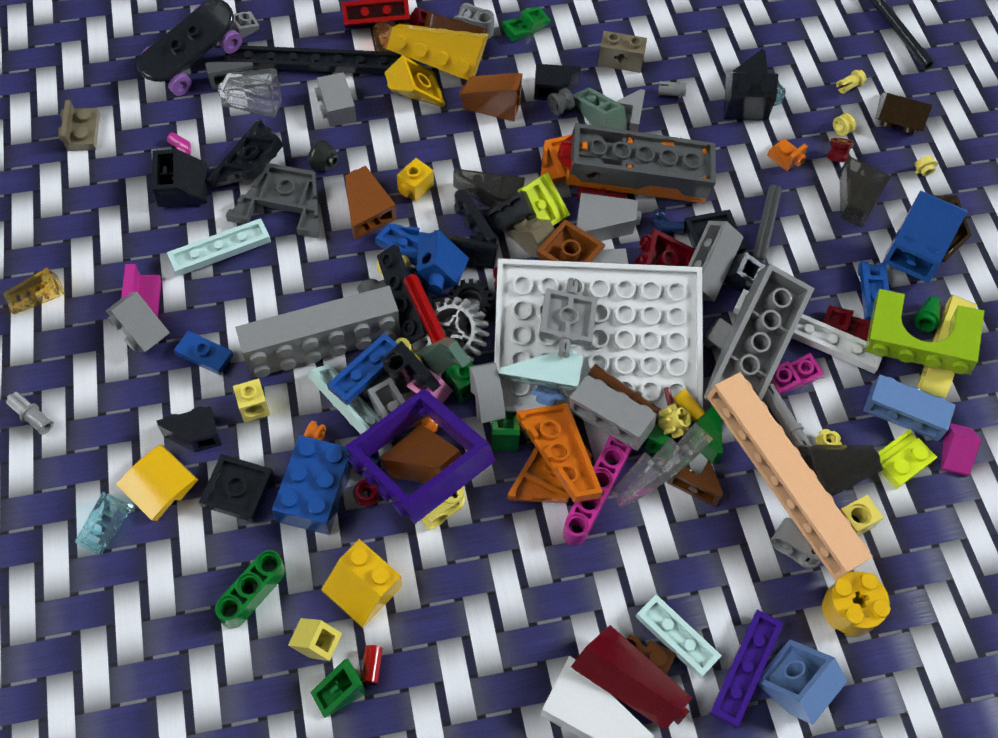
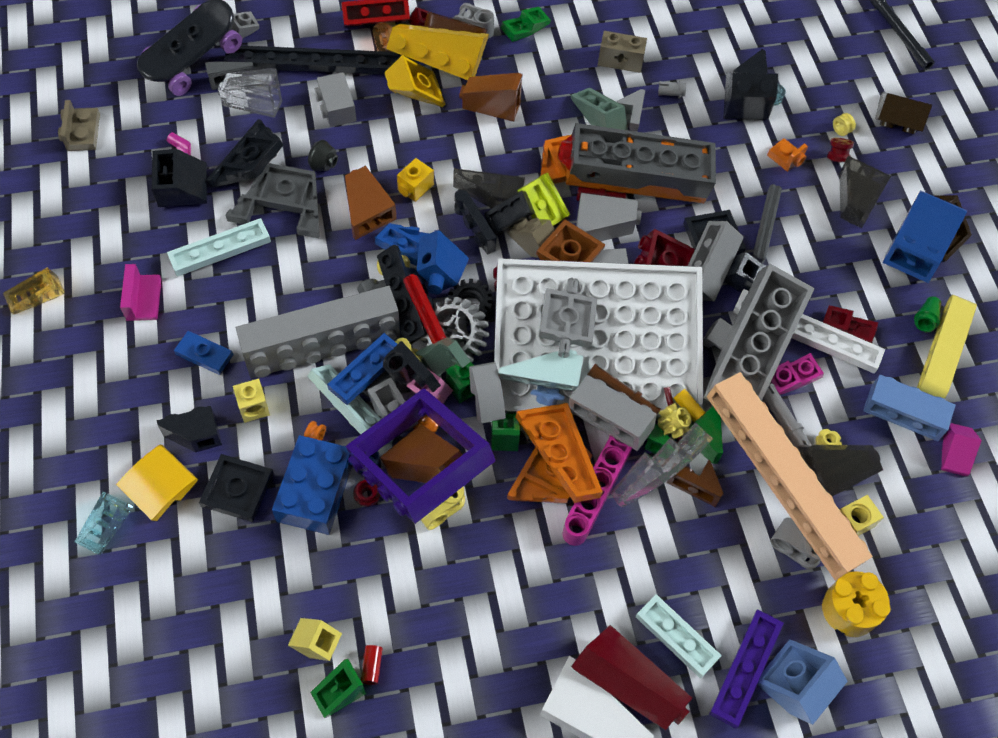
light grey axle [6,392,54,435] -> none
light grey brick [106,291,170,352] -> none
green beam [215,550,285,629] -> none
yellow slope [321,539,402,628] -> none
black plate [449,235,498,269] -> none
black slope [534,64,581,100] -> none
dark grey wheel [547,88,575,116] -> none
reddish brown plate [627,635,676,675] -> none
dark blue arm [651,209,685,233] -> none
light yellow pin [836,70,866,94] -> none
blue plate [858,261,889,321] -> none
lime arch [865,289,984,375] -> none
neon yellow plate [870,429,937,489] -> none
light yellow plate [915,155,938,176] -> none

